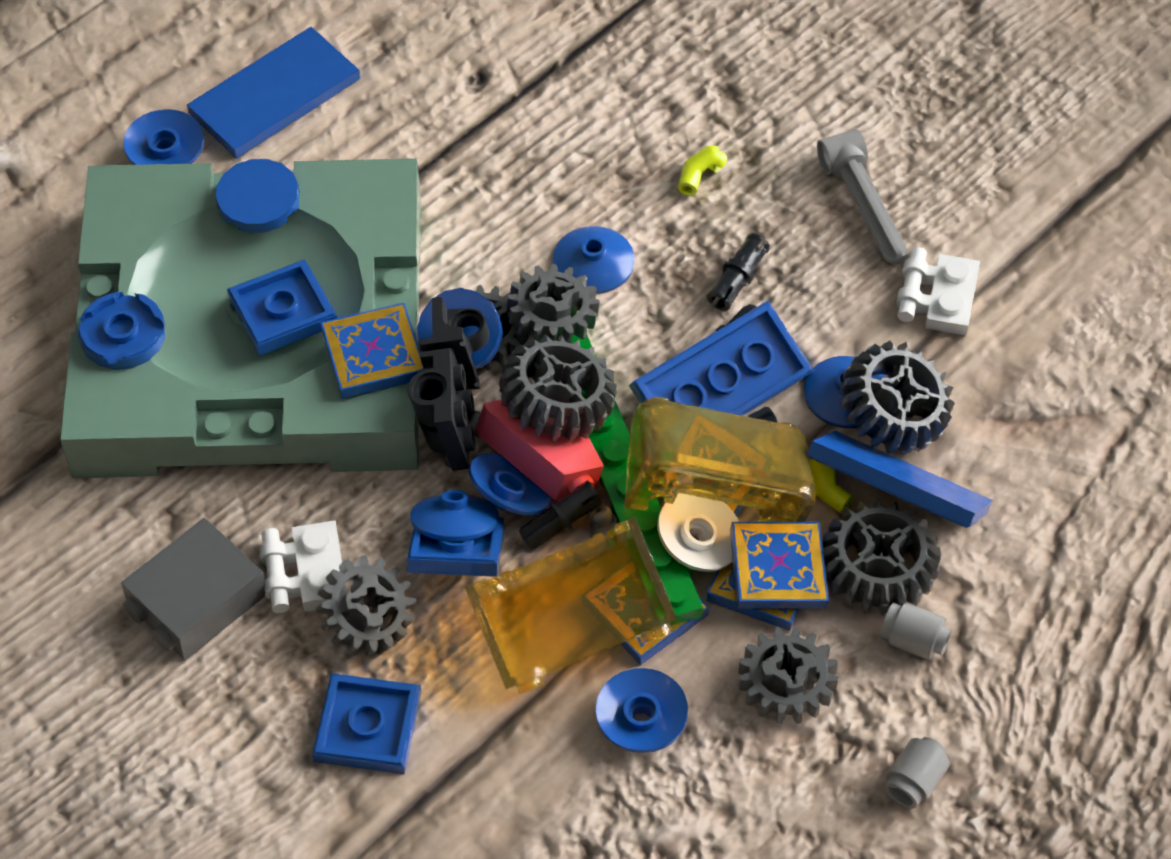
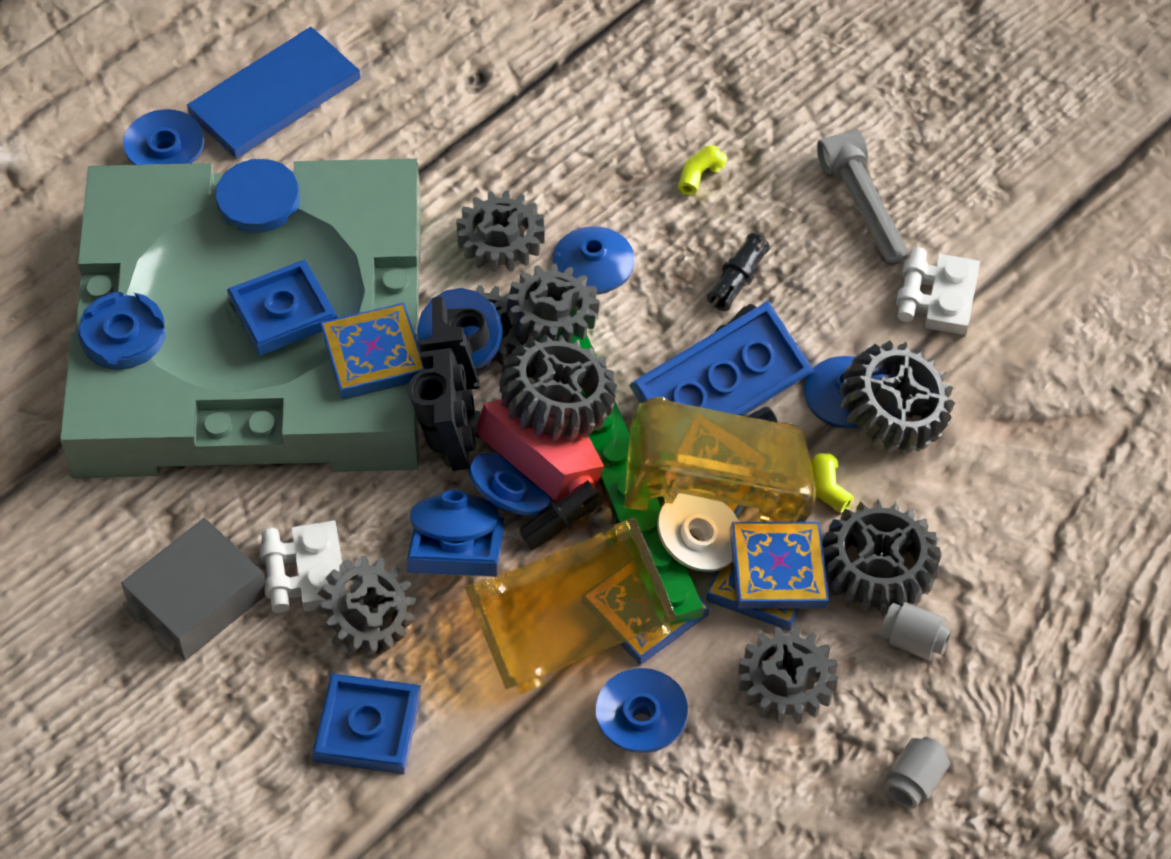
blue tile [807,431,993,528] -> none
none -> dark grey gear [456,190,545,272]

